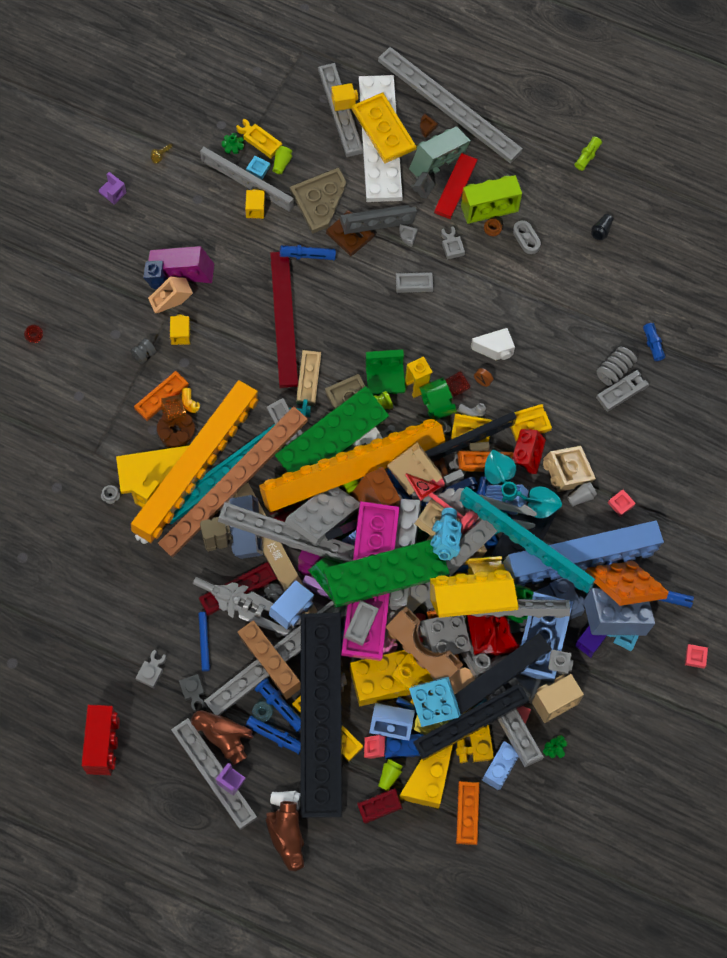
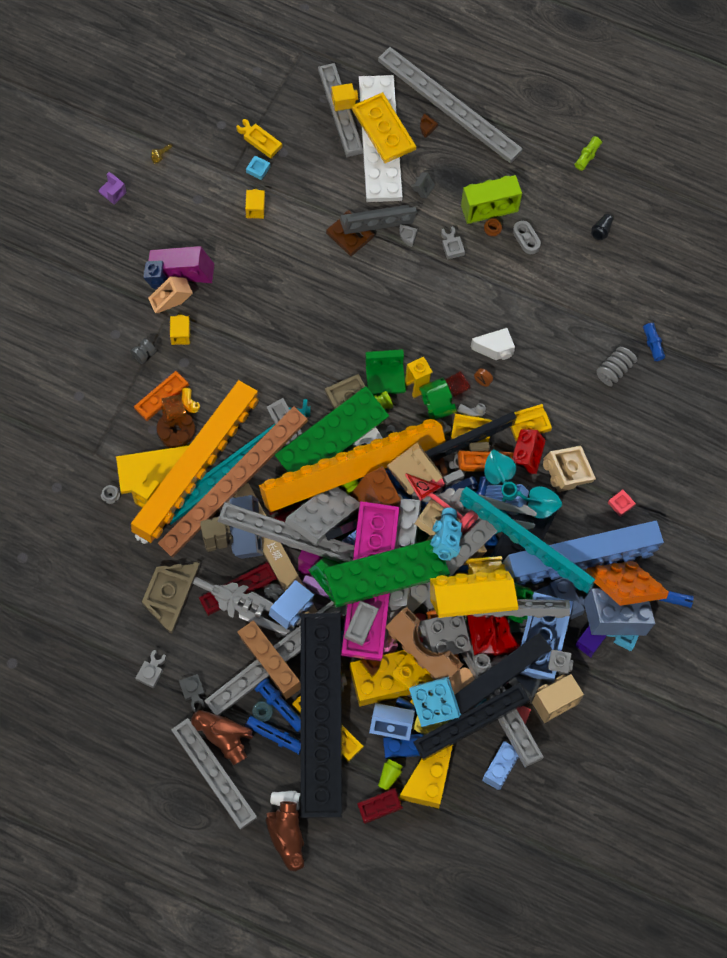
clear red plate [24,325,43,343] -> none
red brick [81,705,120,775] -> none
blue bar [199,612,210,671] -> none
light grey tile [200,147,294,212] -> none
medium lavender panel [216,763,246,796] -> none
green plant [222,133,244,154] -> none
dark red tile [270,252,298,388] -> none
lime cone [272,146,293,174] -> none
blue pin [280,245,336,261] -> none
dark tan plate [290,168,346,234] -> none
tan tile [296,350,321,406] -> none
coral plate [364,735,385,759] -> none
light grey tile [396,273,433,293] -> none
sand green wedge [409,126,471,177] -> none
red tile [434,153,478,219] -> none
yellow plate [456,725,494,763] -> none
orange tile [456,781,479,845] -> none
green plant [543,735,567,758] -> none
light grey cone [567,482,597,507] -> none
light grey plate [596,370,649,412] -> none
coral plate [685,644,708,668] -> none
none -> dark tan wing [142,562,200,633]
none -> reddish brown tile [360,658,380,677]

